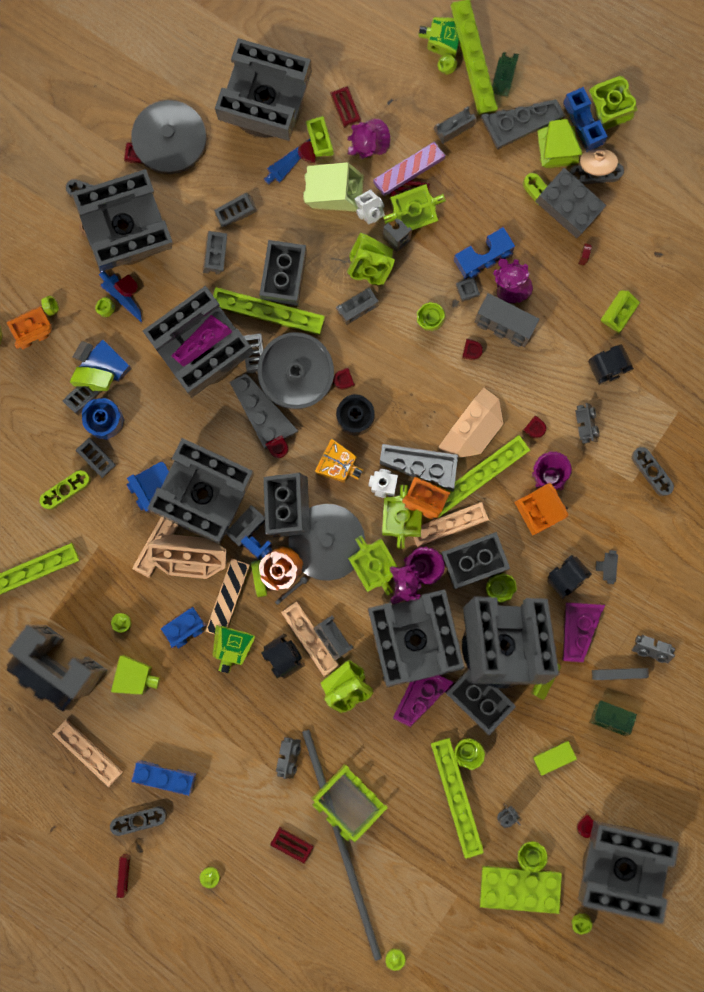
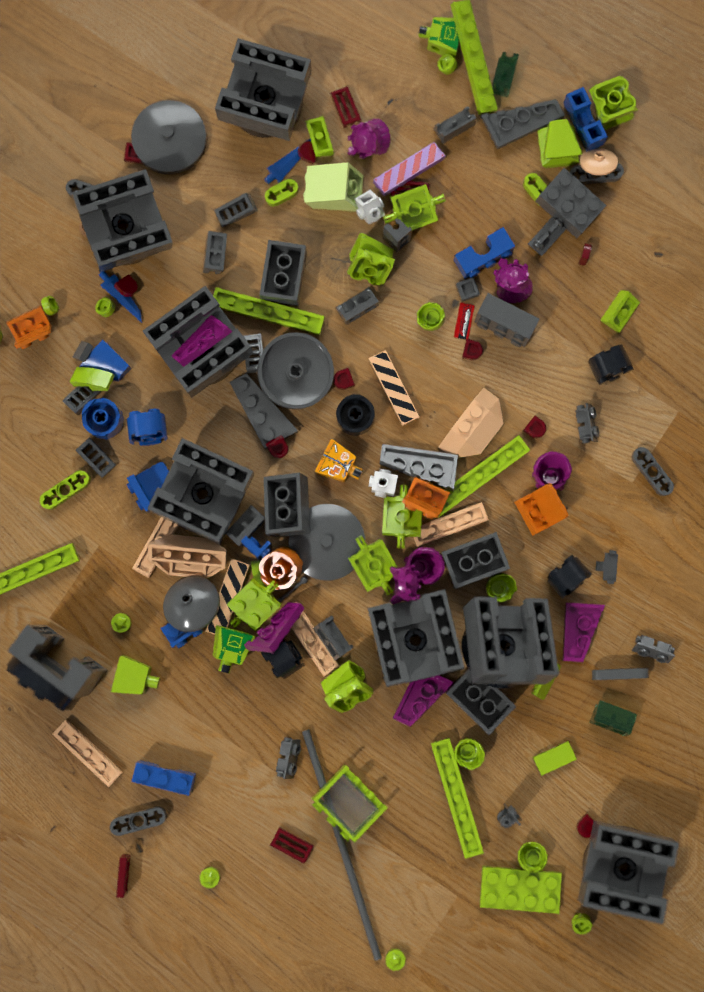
none -> blue brick [127,409,168,446]
none -> dark grey dish [163,576,220,632]
none -> lime plate [227,578,281,631]
none -> magenta wing [244,602,305,653]
none -> lime beam [265,179,298,207]
none -> tile [369,350,419,426]
none -> red sticker [454,303,475,340]
none -> dark grey hinge [528,216,567,256]

